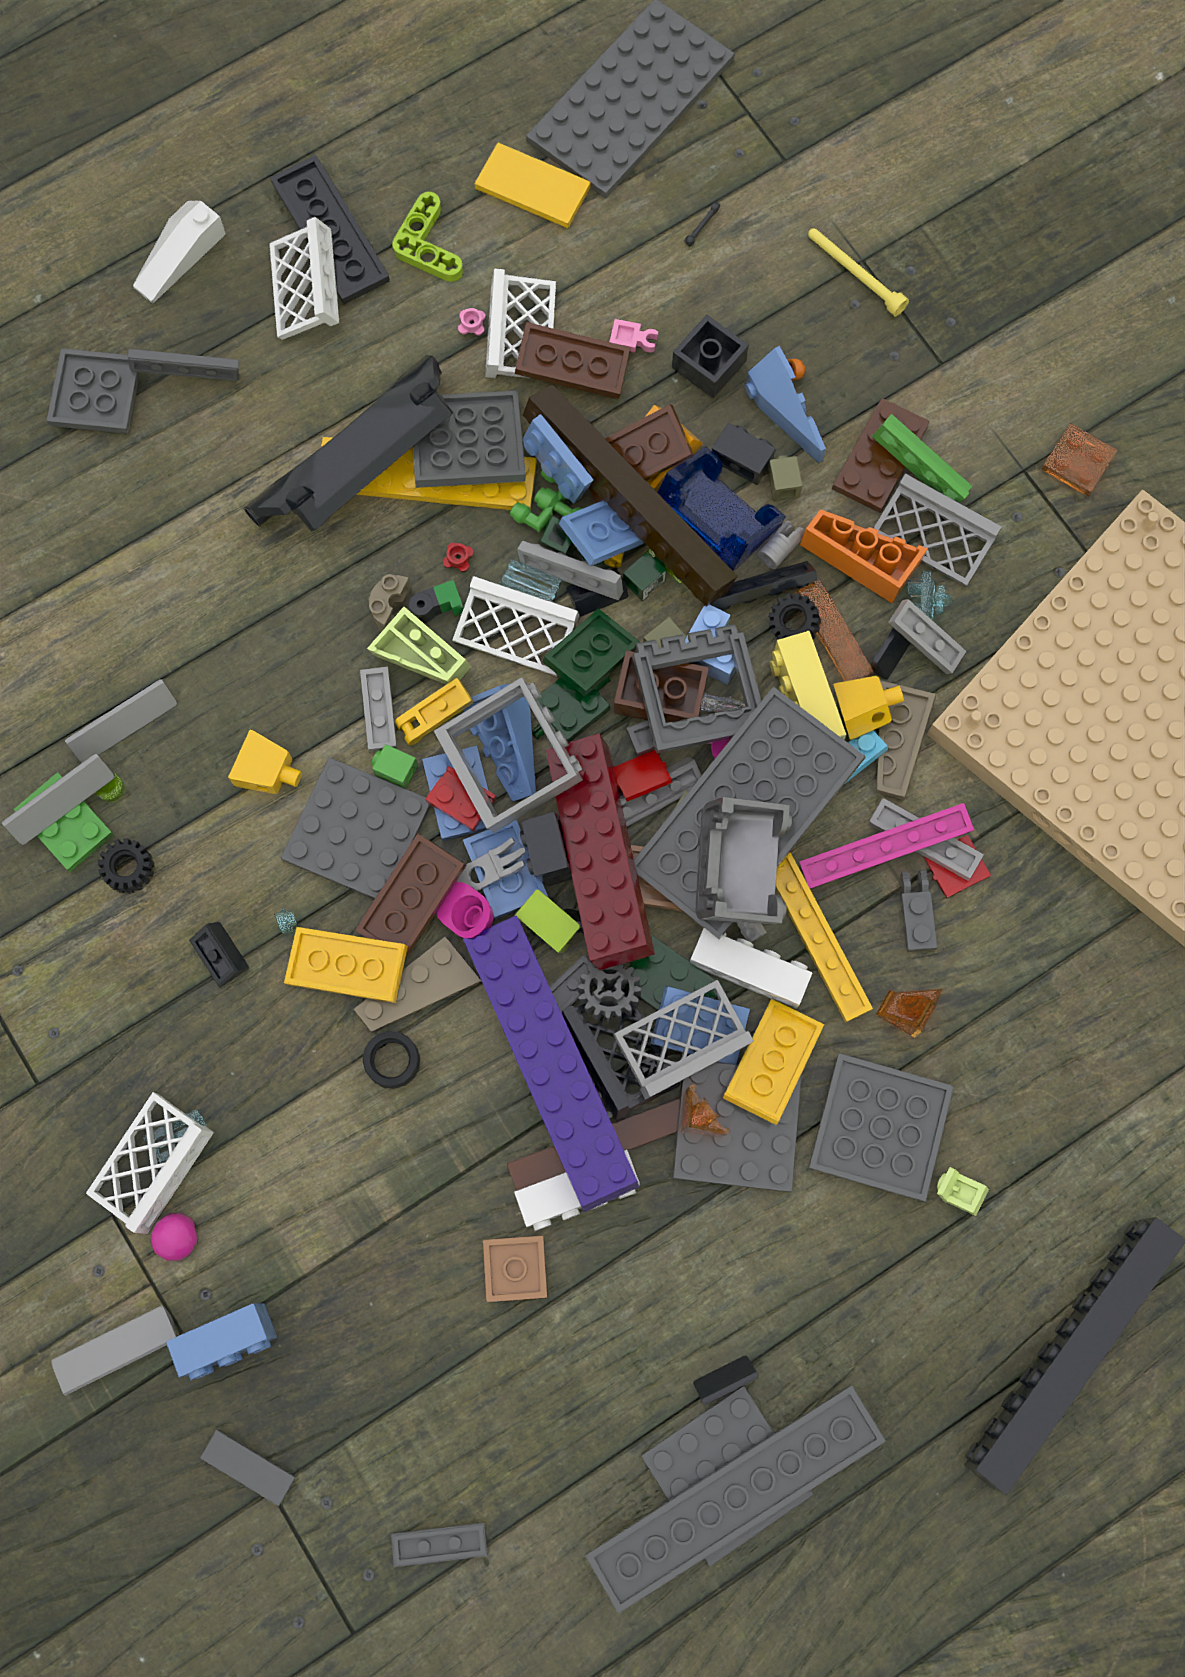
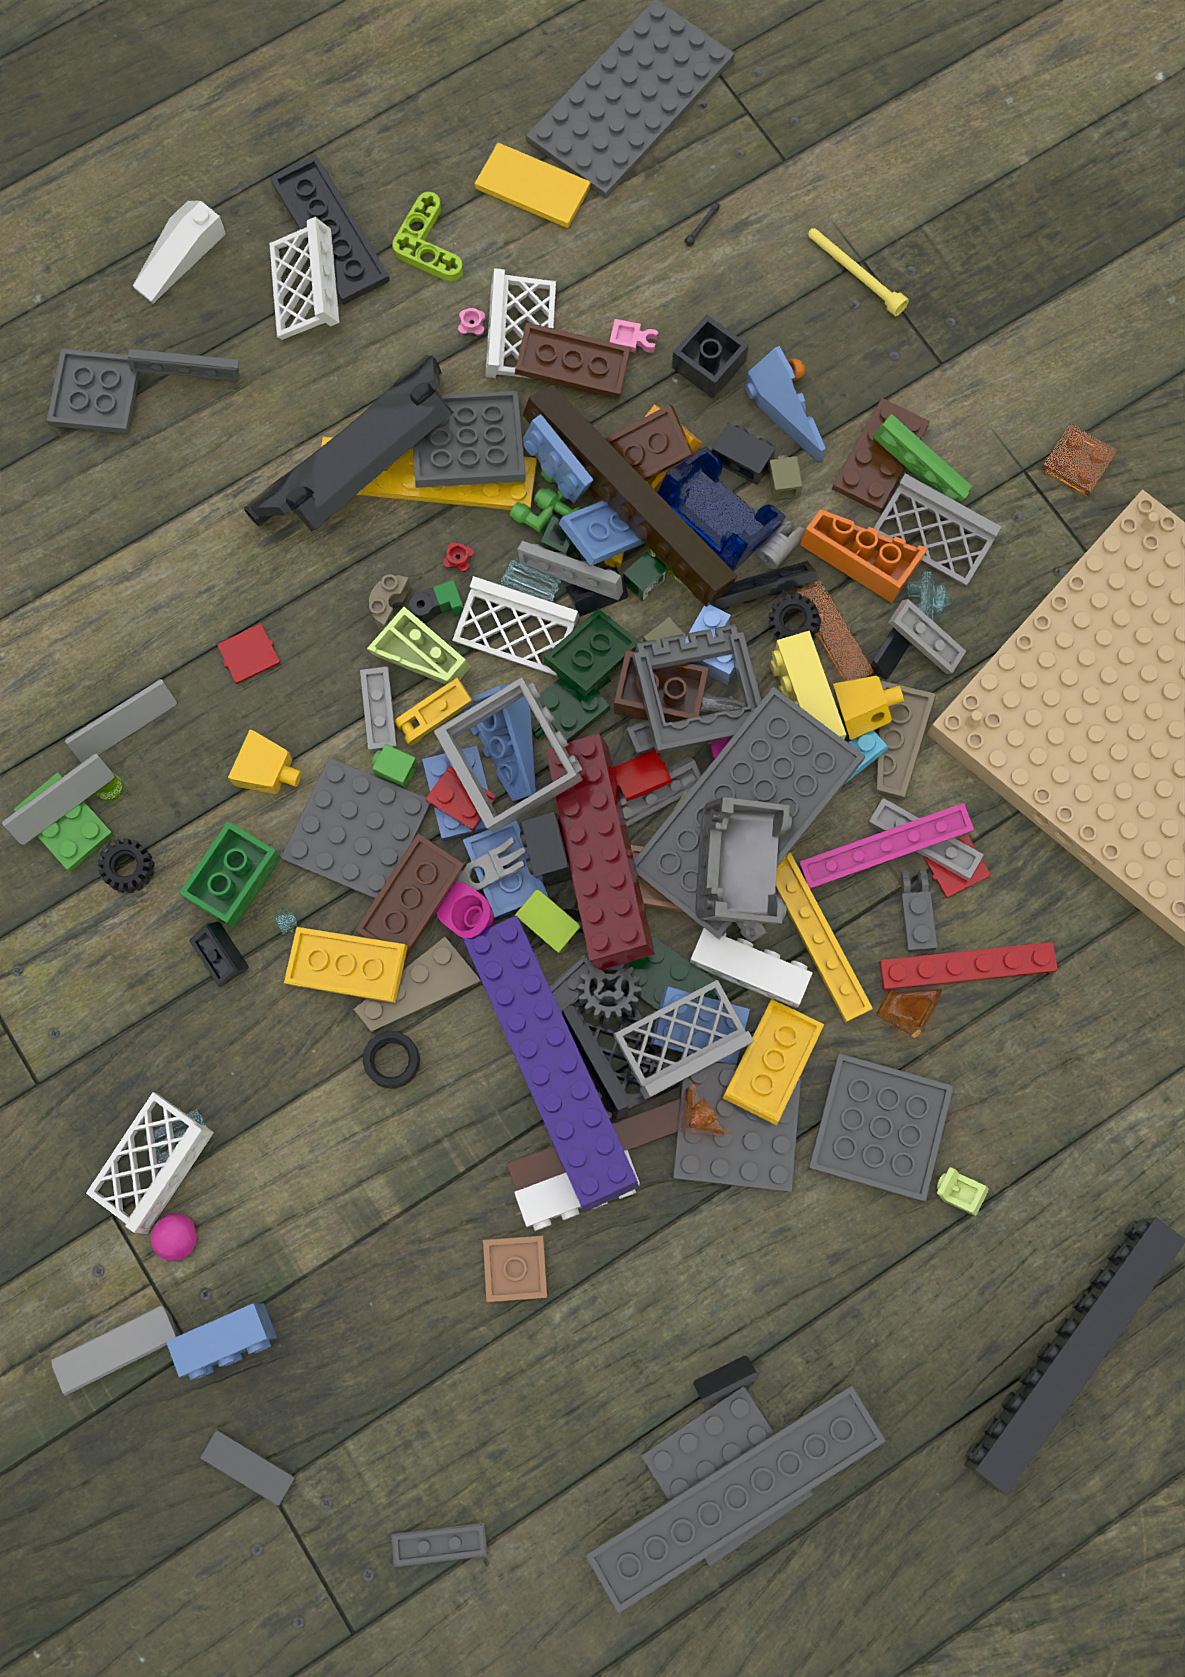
none -> green brick [179,821,281,930]
none -> piece [217,624,281,684]
none -> red plate [879,942,1058,991]

